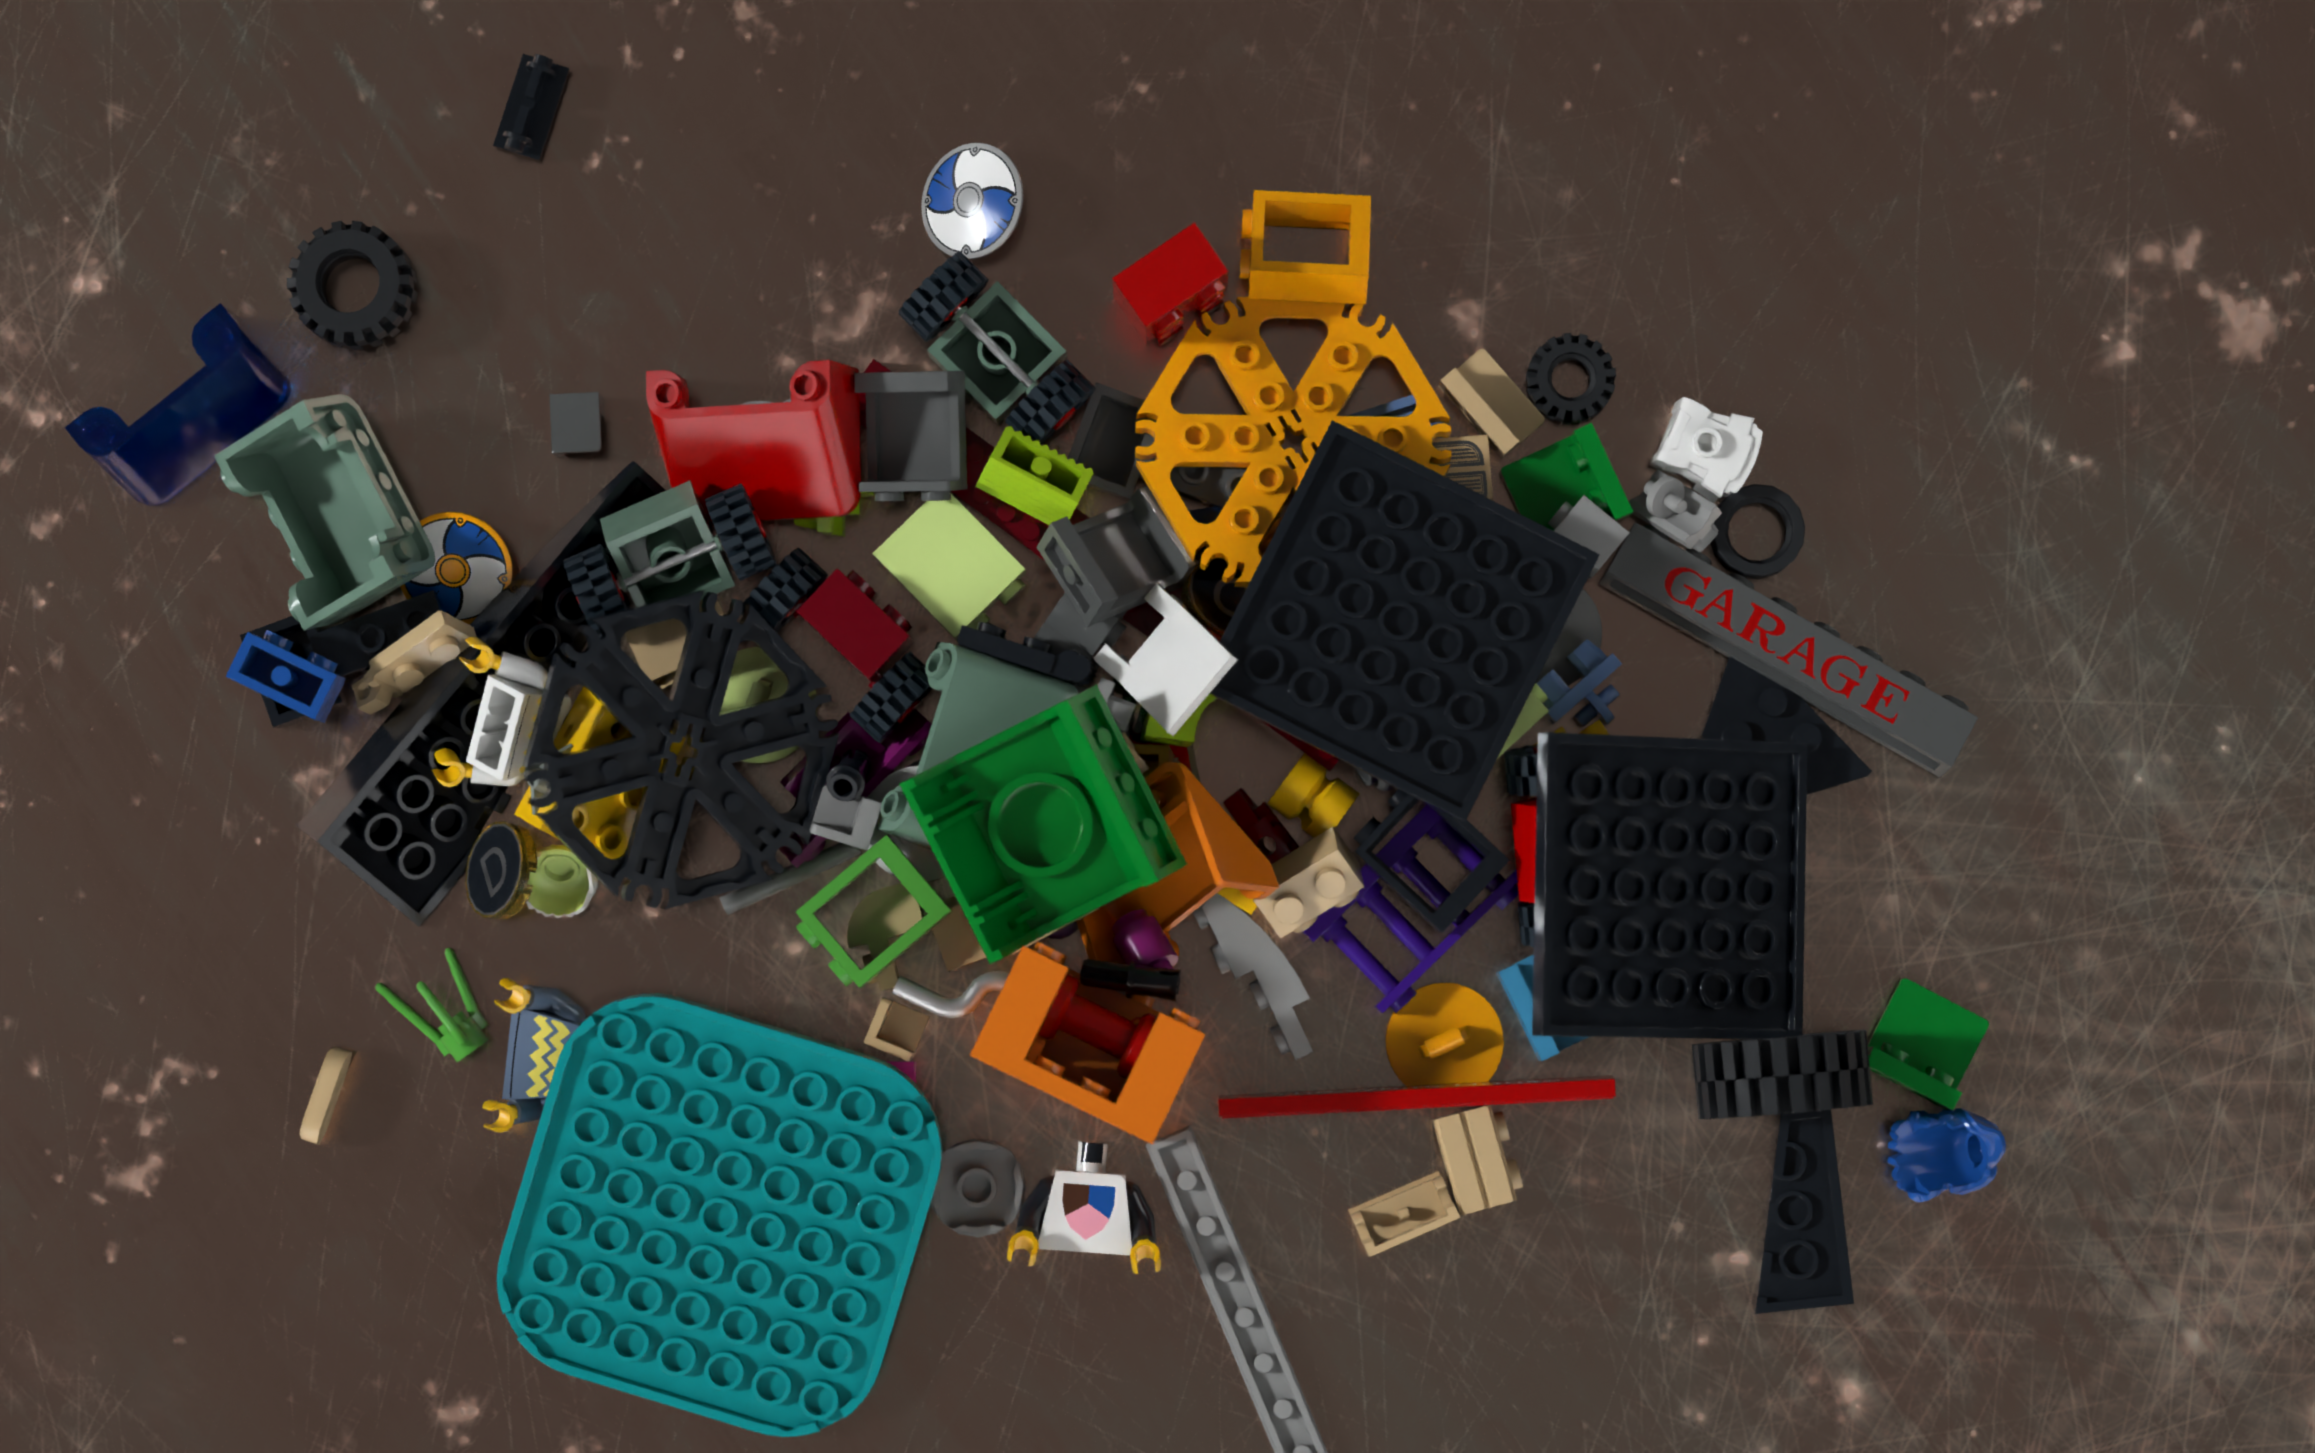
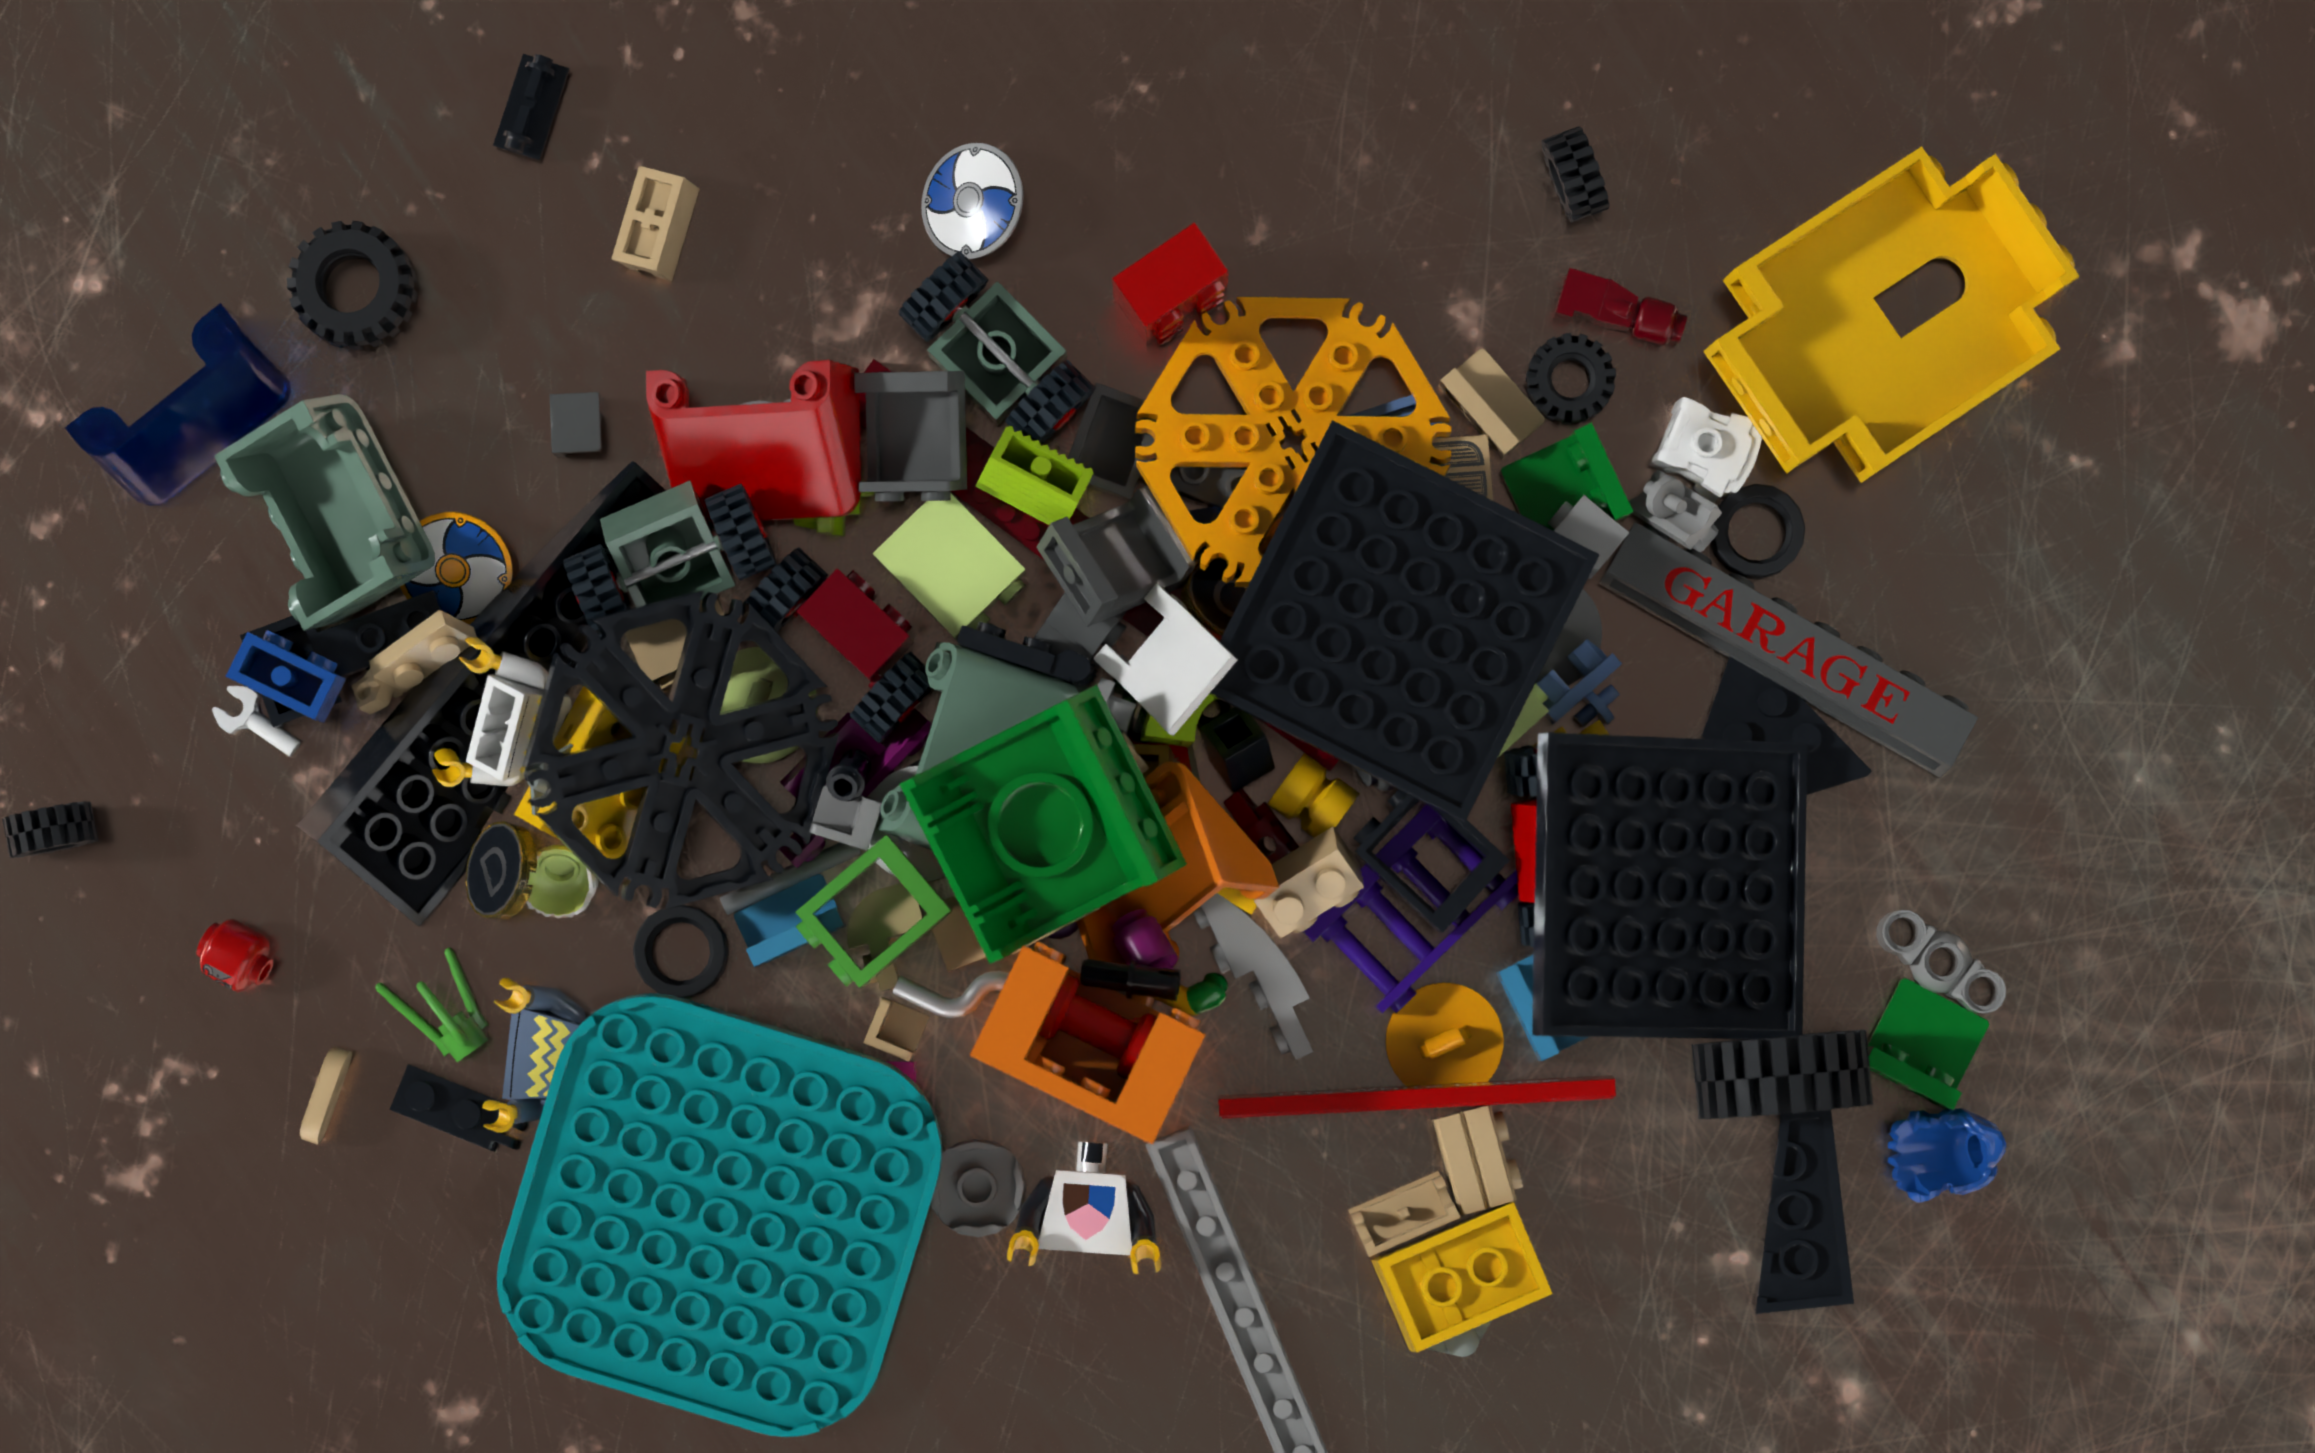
light orange window [1240,190,1371,304] -> none
none -> black tyre [2,801,98,858]
none -> red head [196,919,273,992]
none -> white bar [212,686,301,757]
none -> black hinge [389,1064,528,1152]
none -> tan hinge [611,166,700,281]
none -> black tyre [633,905,729,998]
none -> dark azure panel [734,874,846,968]
none -> green arm [1153,972,1228,1016]
none -> black brick [1197,699,1275,793]
none -> yellow piece [1371,1202,1553,1357]
none -> black tyre [1542,126,1610,223]
none -> dark red piece [1554,268,1688,346]
none -> yellow panel [1703,146,2079,483]
none -> light grey piece [1876,910,2006,1014]

